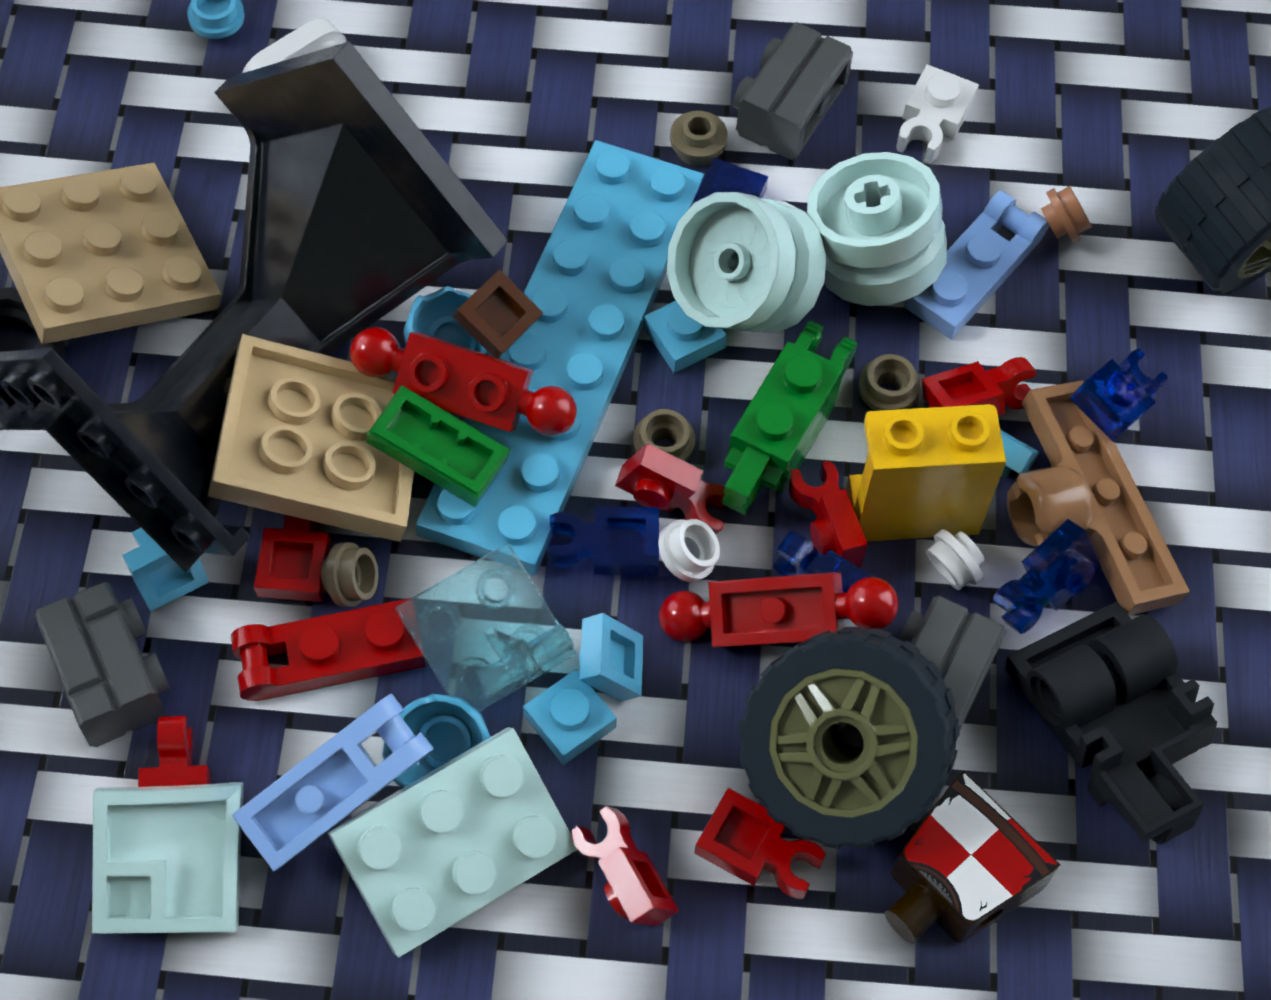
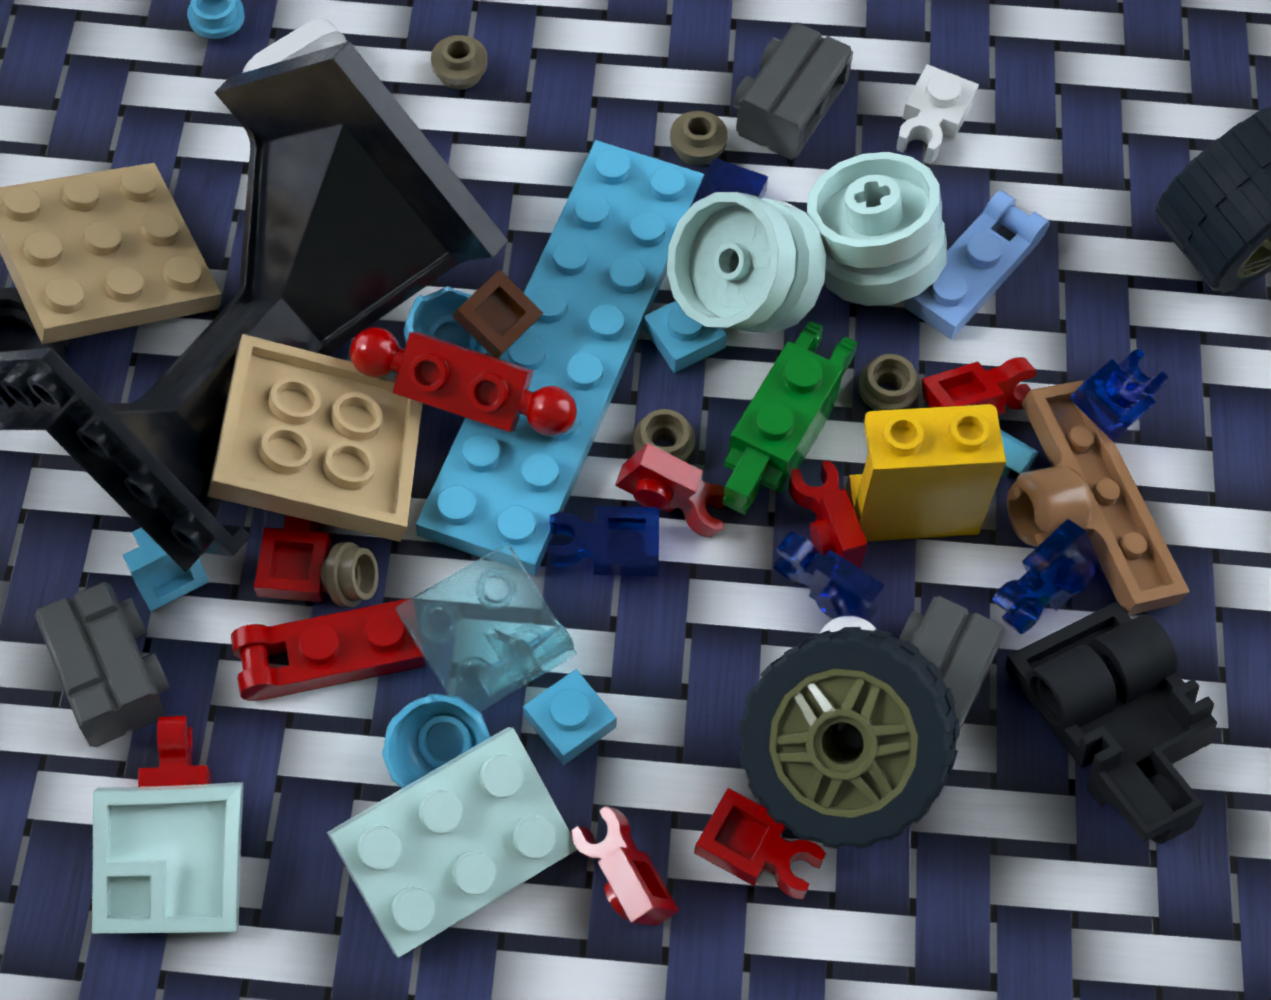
light blue plate [232,693,434,871] -> none
green plate [366,385,511,508] -> none
medium azure plate [579,613,643,702] -> none
white plate [658,519,720,582] -> none
red plate [659,572,899,647] -> none
torso [885,770,1061,944] -> none
white plate [926,529,985,590] -> none
nougat plate [1041,186,1092,243] -> none
none -> dark tan plate [431,35,488,90]

